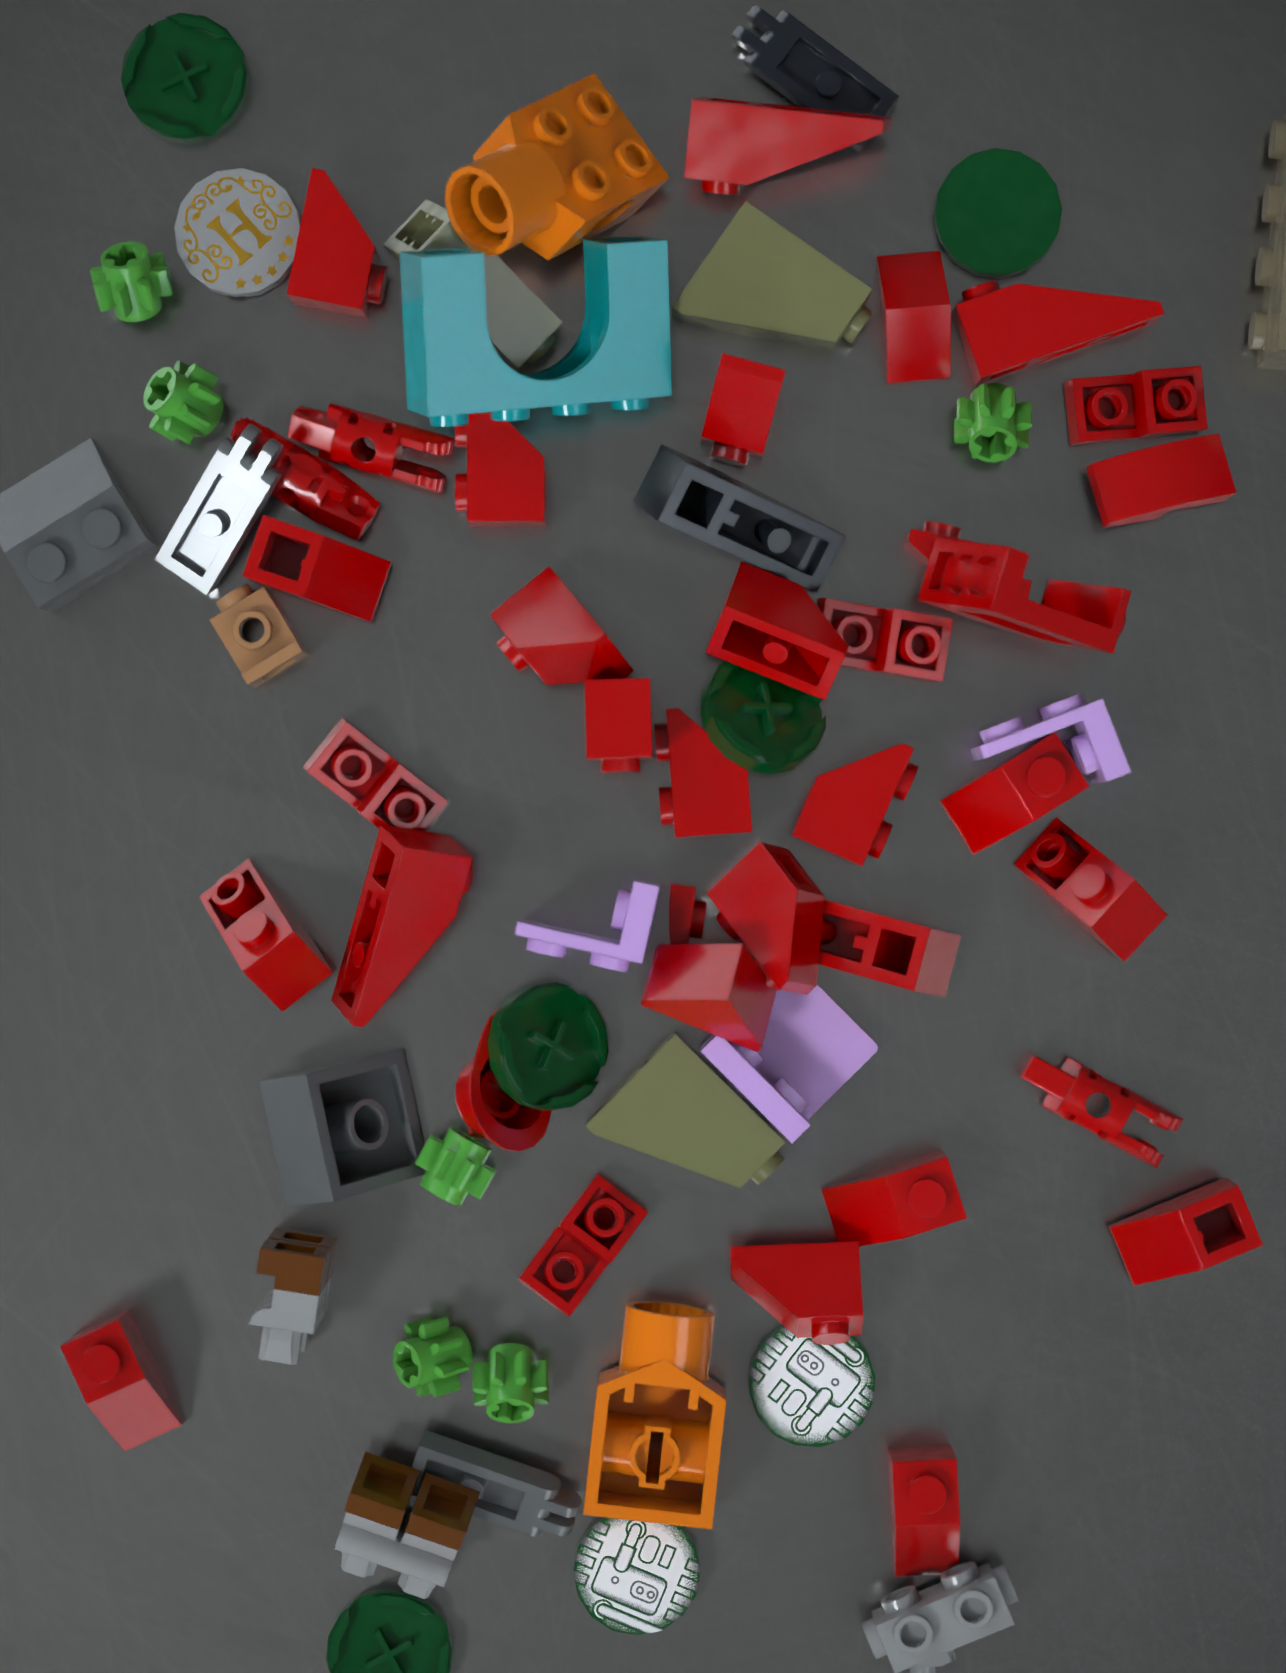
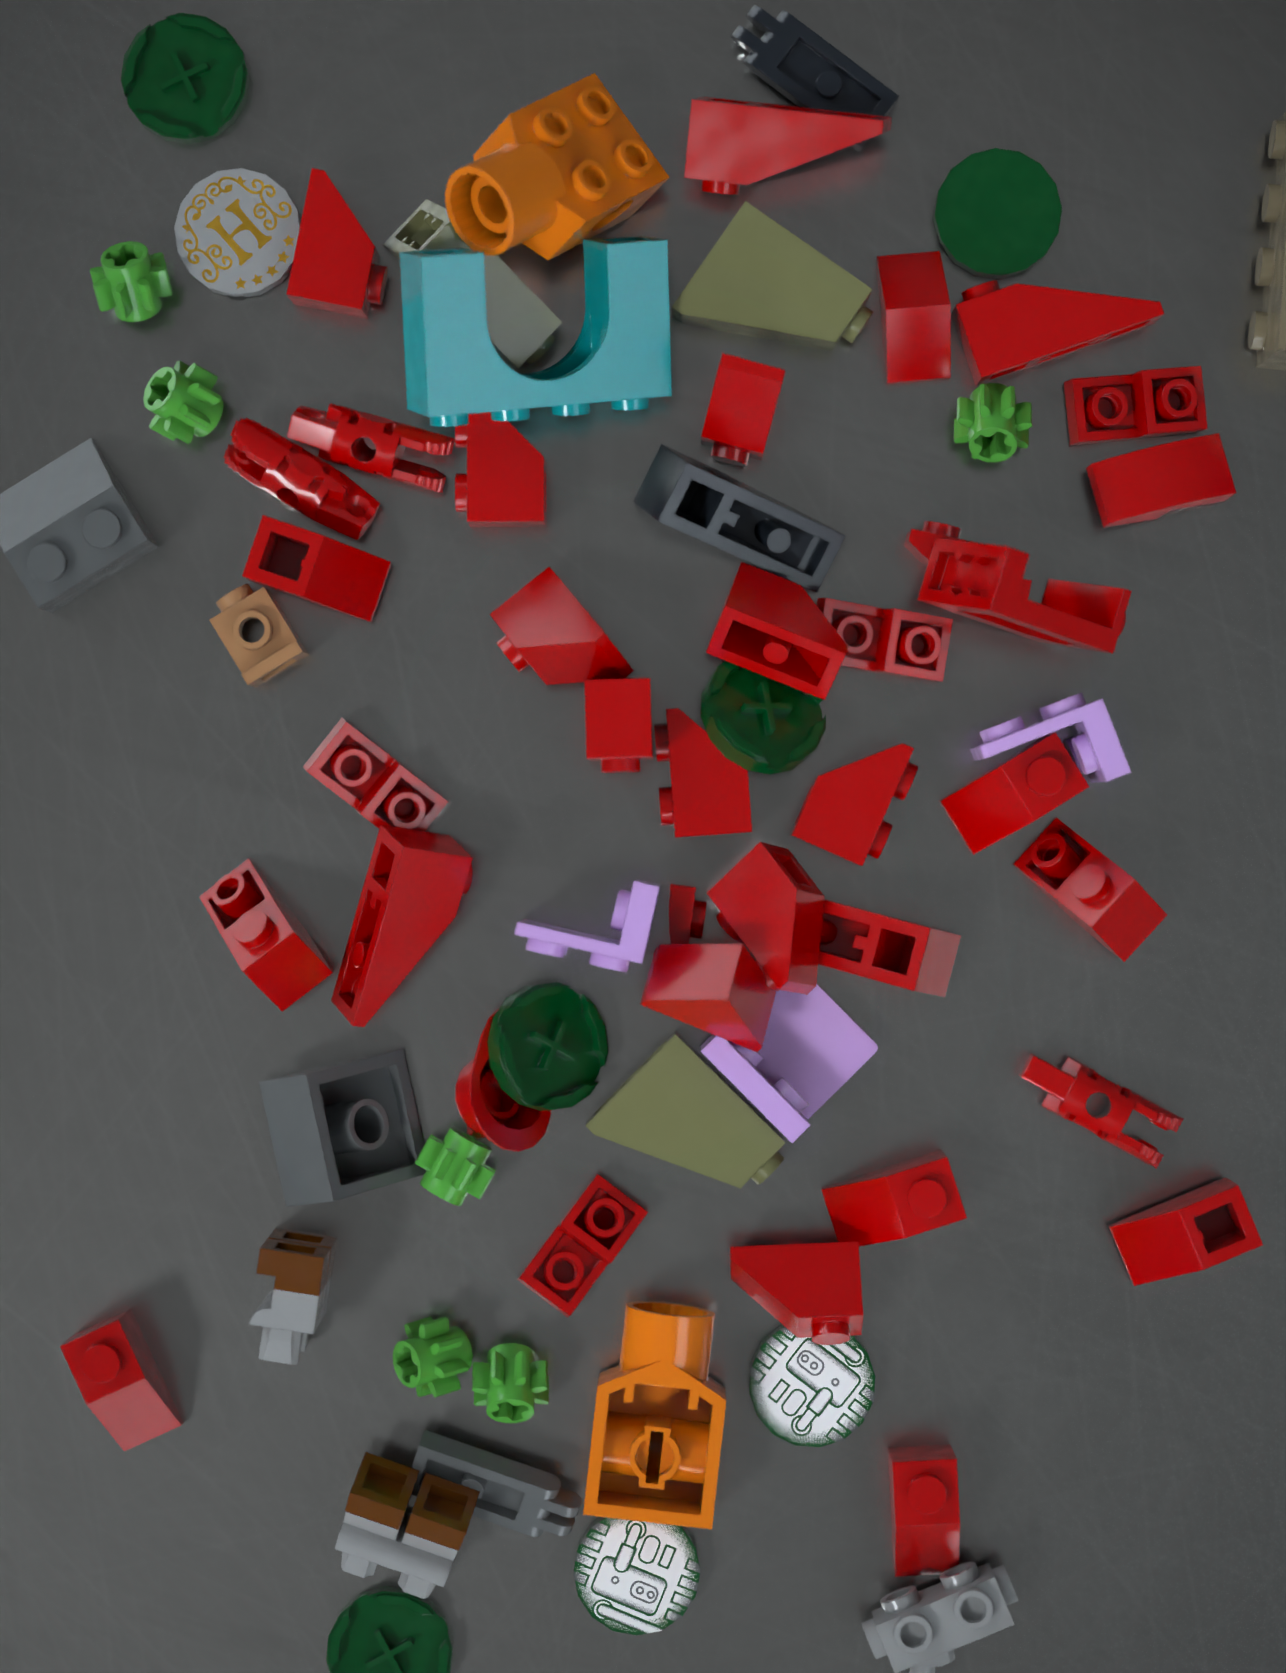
hinge [154,423,283,595] -> none

